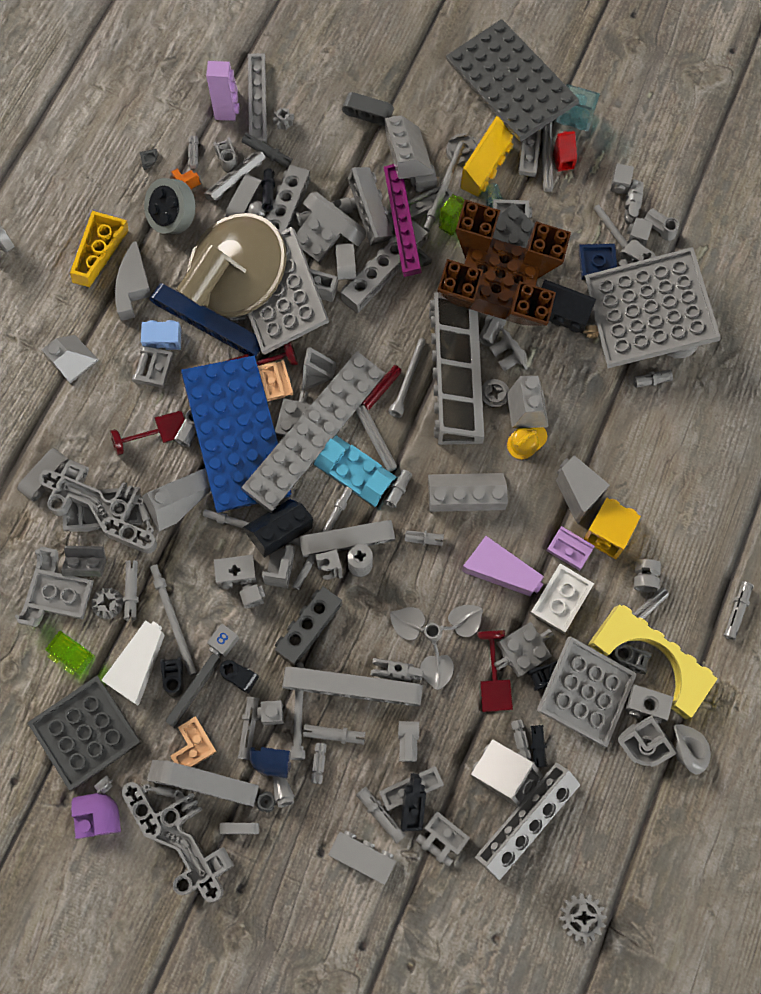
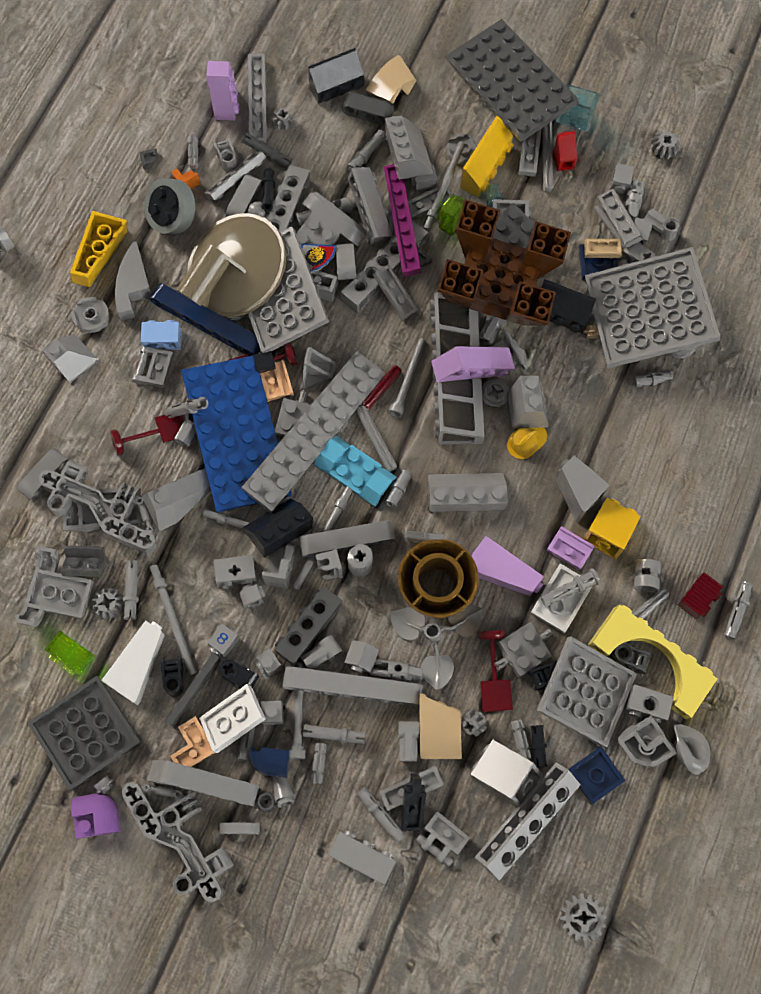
none -> light grey plate [71,297,110,333]
none -> light grey pin [165,397,208,418]
none -> white plate [199,684,265,753]
none -> black tile [253,351,276,374]
none -> light grey brick [255,648,282,680]
none -> shield [301,244,337,274]
none -> light grey piece [301,635,343,670]
none -> slope [308,48,364,104]
none -> light grey brick [344,640,379,674]
none -> light grey pin [347,130,387,171]
none -> tan slope [365,55,417,104]
none -> light grey tile [373,264,418,321]
none -> pearl gold cone [398,539,479,618]
none -> tan slope [420,693,462,759]
none -> lavender wedge [431,346,515,382]
none -> light grey gear [461,709,487,737]
none -> light grey pin [541,568,601,608]
none -> dark blue tile [568,746,625,805]
none -> tan plate [584,239,622,258]
none -> light grey tile [597,188,643,248]
none -> light grey gear [651,129,681,160]
none -> dark red brick [677,572,723,619]

